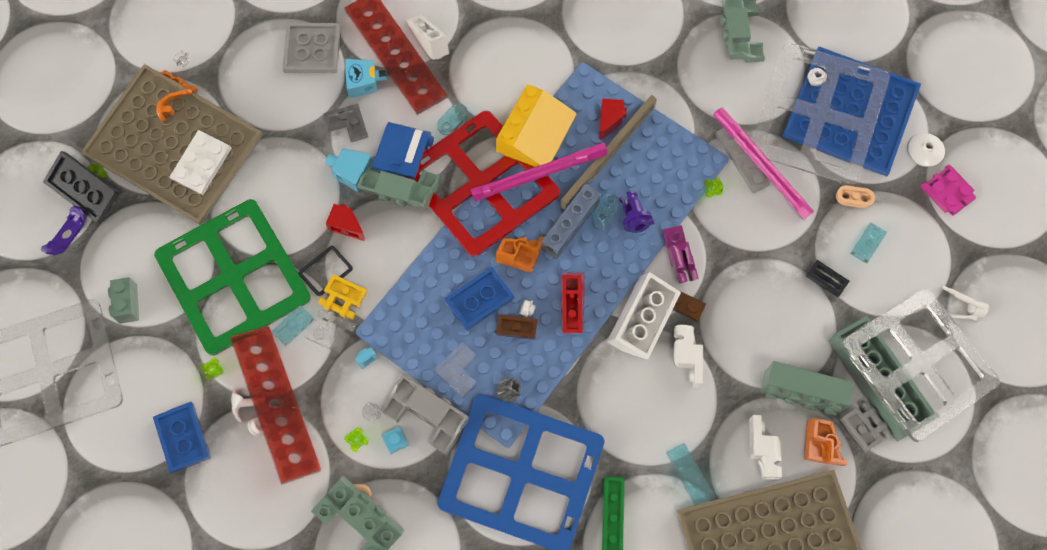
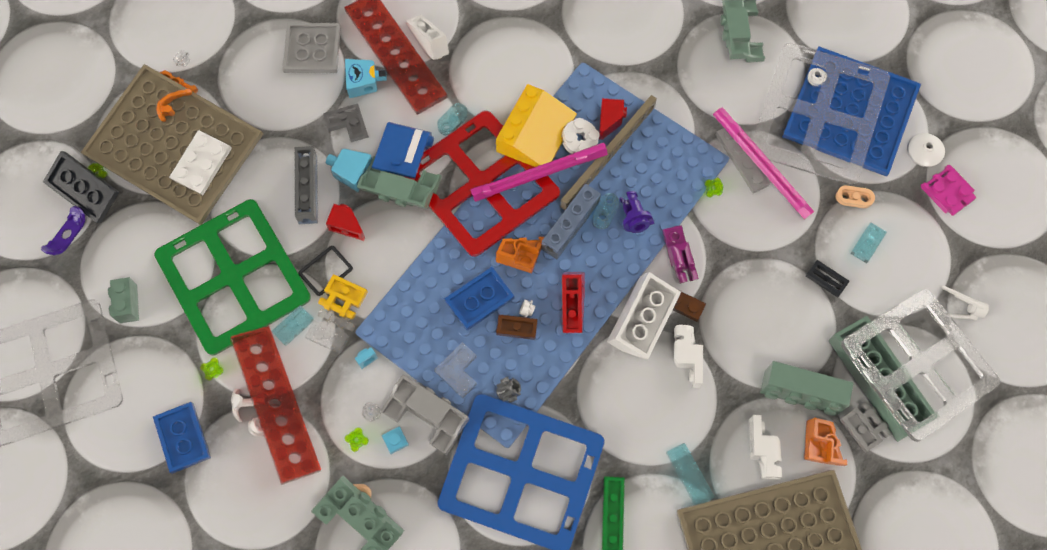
none -> dark grey piece [295,146,318,225]
none -> white plate [562,118,599,154]

